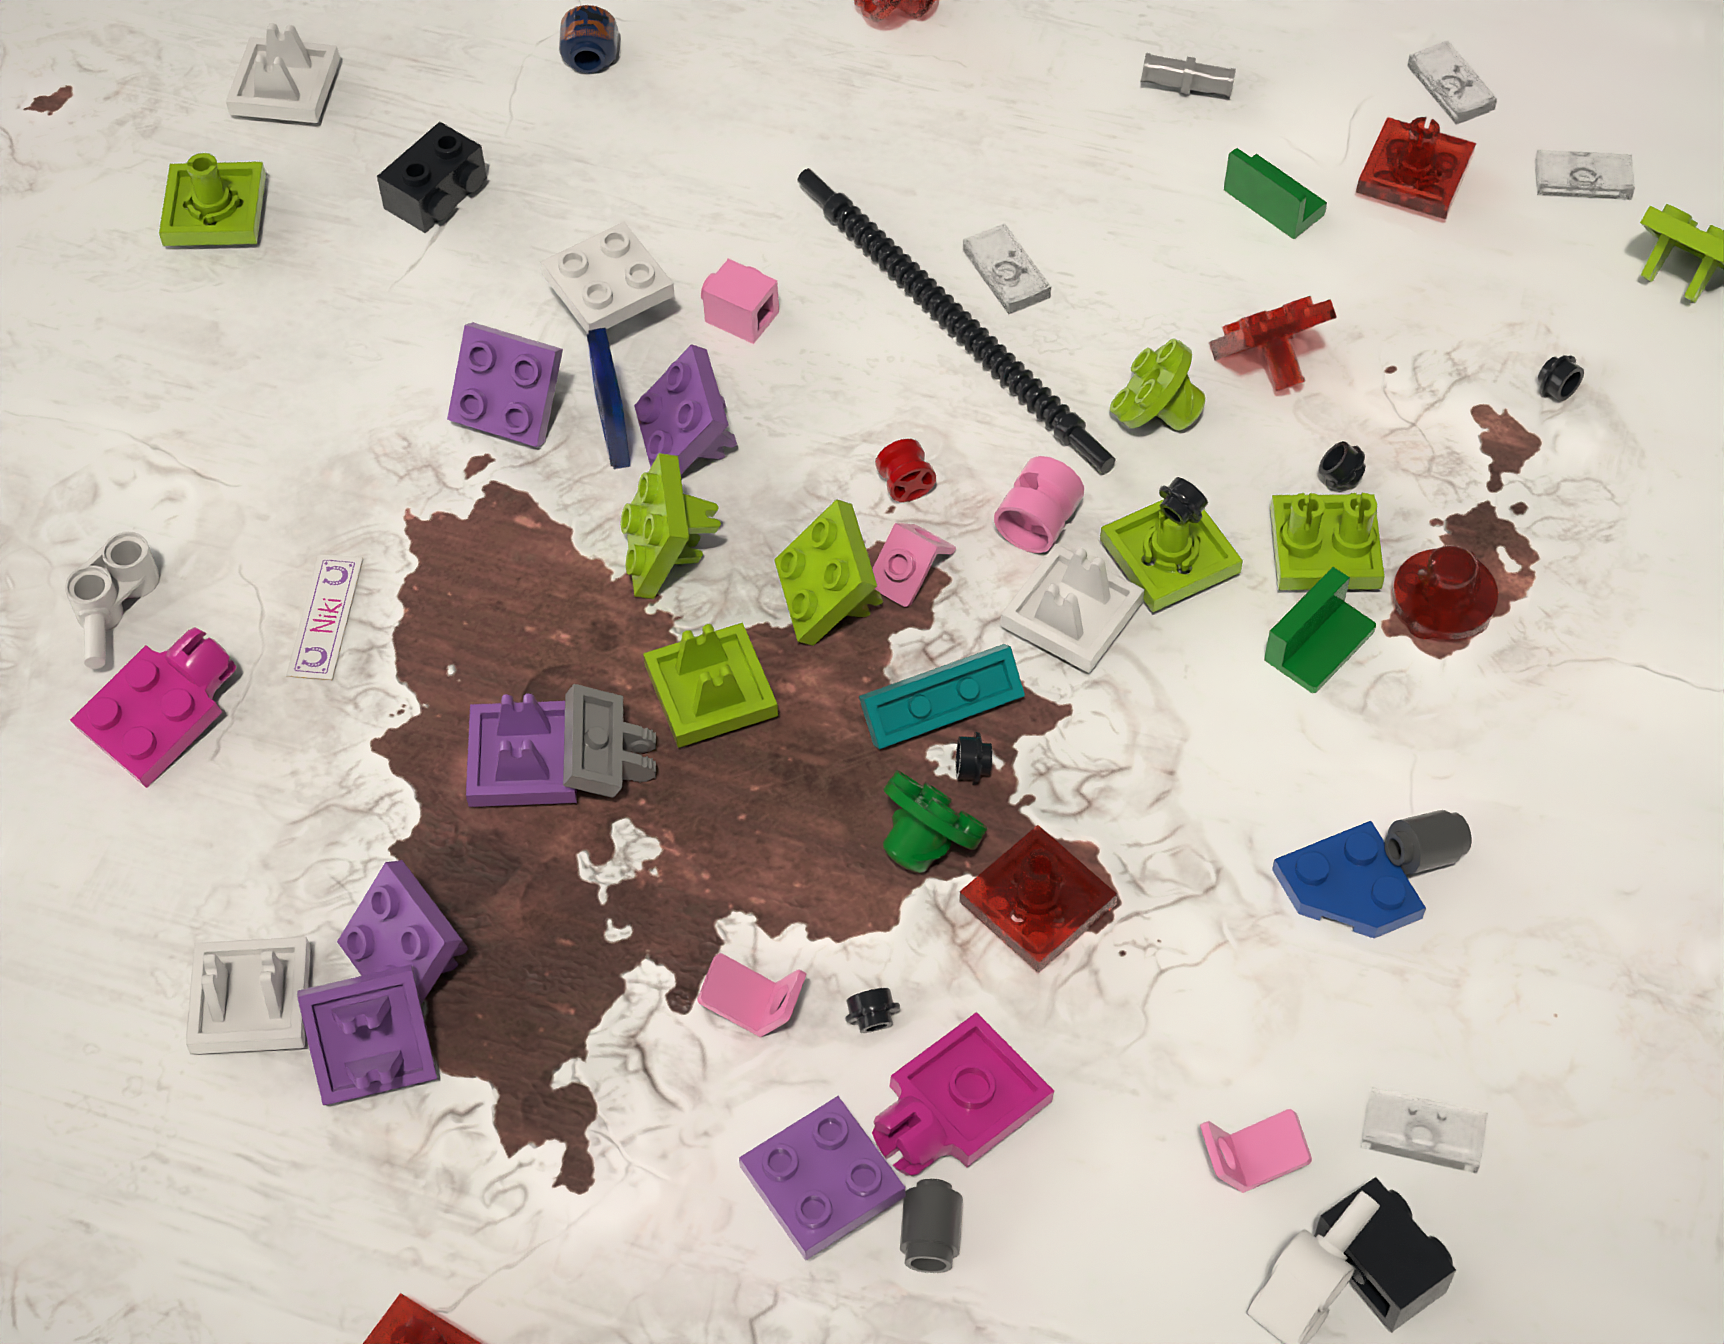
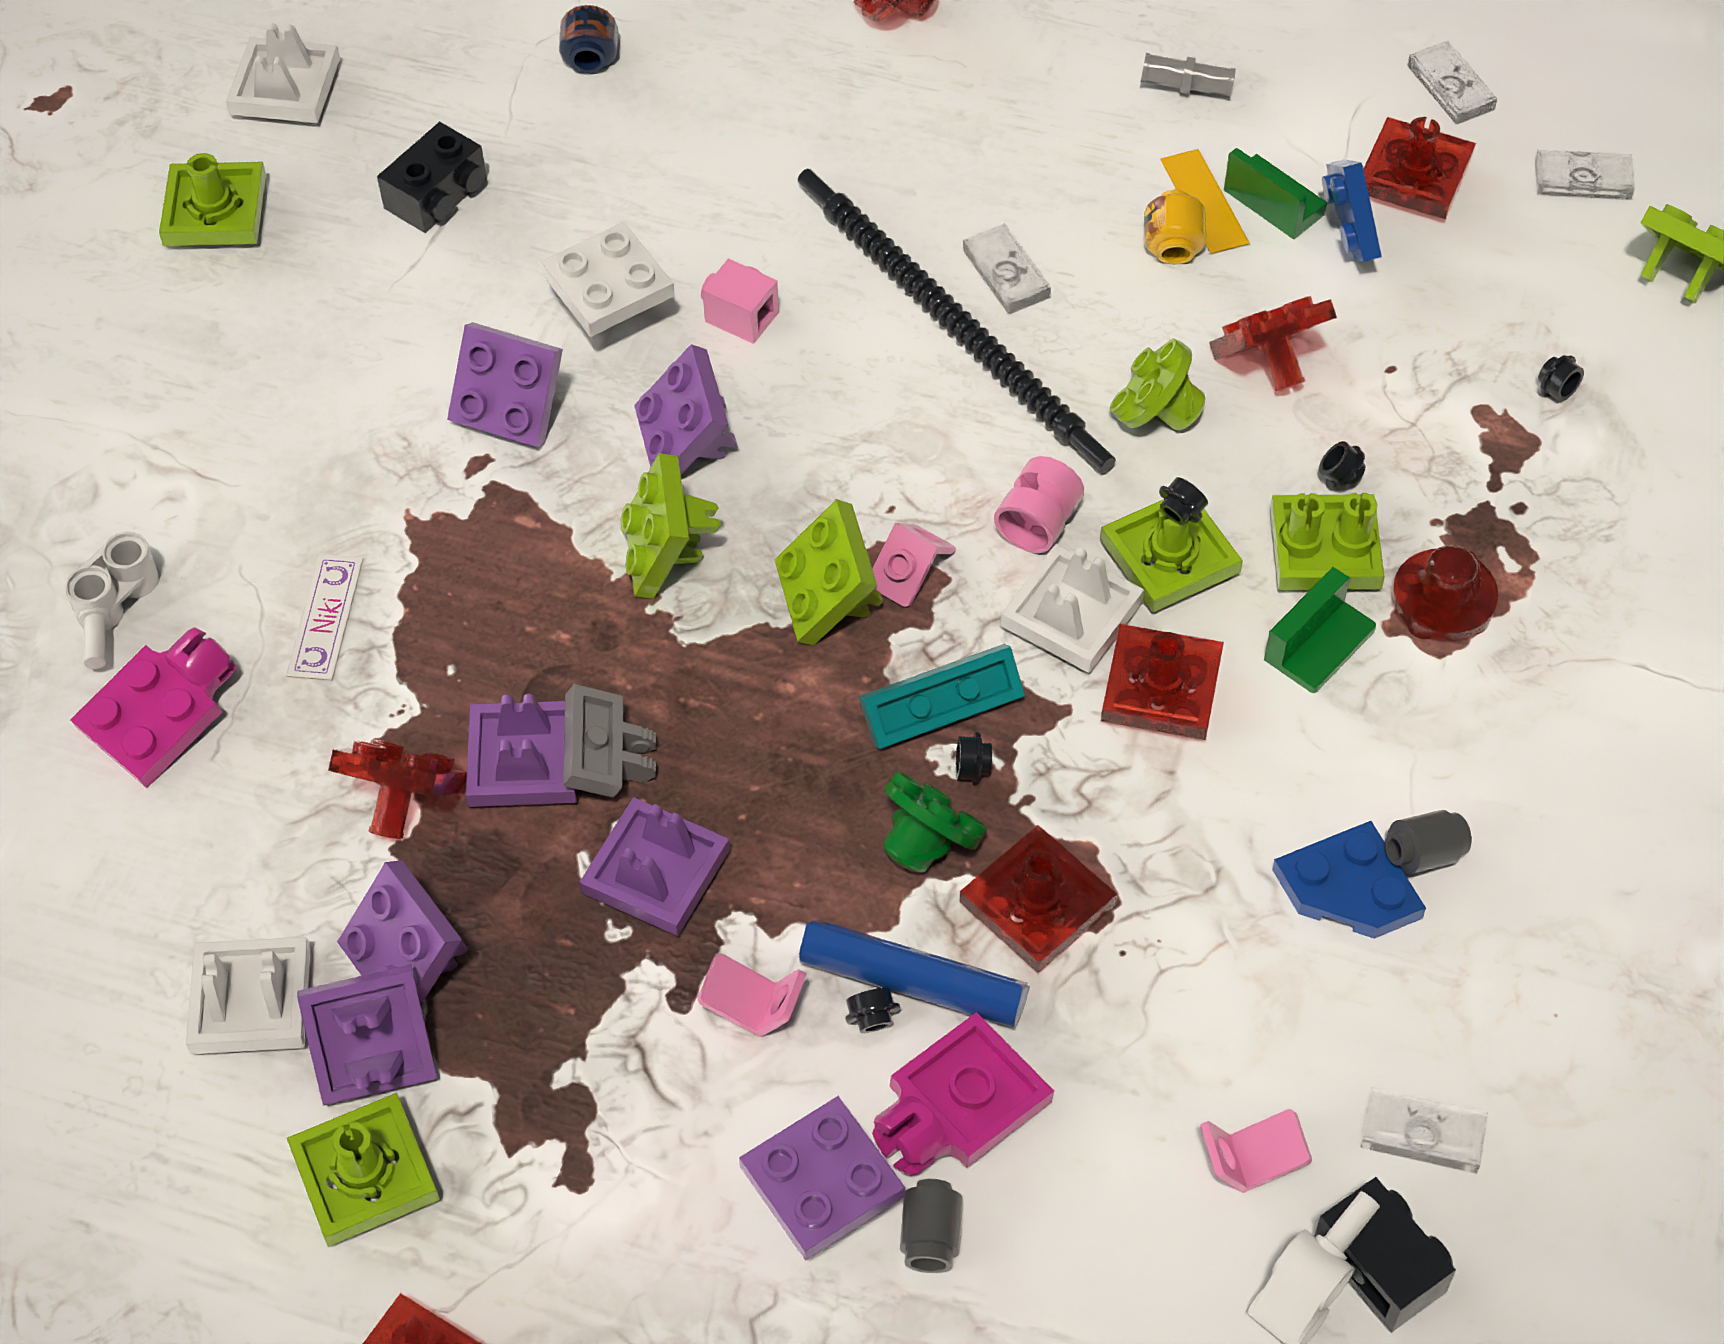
clear blue tile [586,328,631,469] -> none
lime plate [643,622,778,748] -> none
red wheel [875,439,936,502] -> none
none -> lime plate [286,1092,440,1247]
none -> clear red plate [328,740,467,839]
none -> medium lavender plate [579,797,730,936]
none -> blue brick [799,920,1030,1028]
none -> clear red plate [1101,624,1224,740]
none -> yellow head [1144,190,1206,264]
none -> yellow sticker [1160,149,1250,254]
none -> blue plate [1322,159,1382,262]

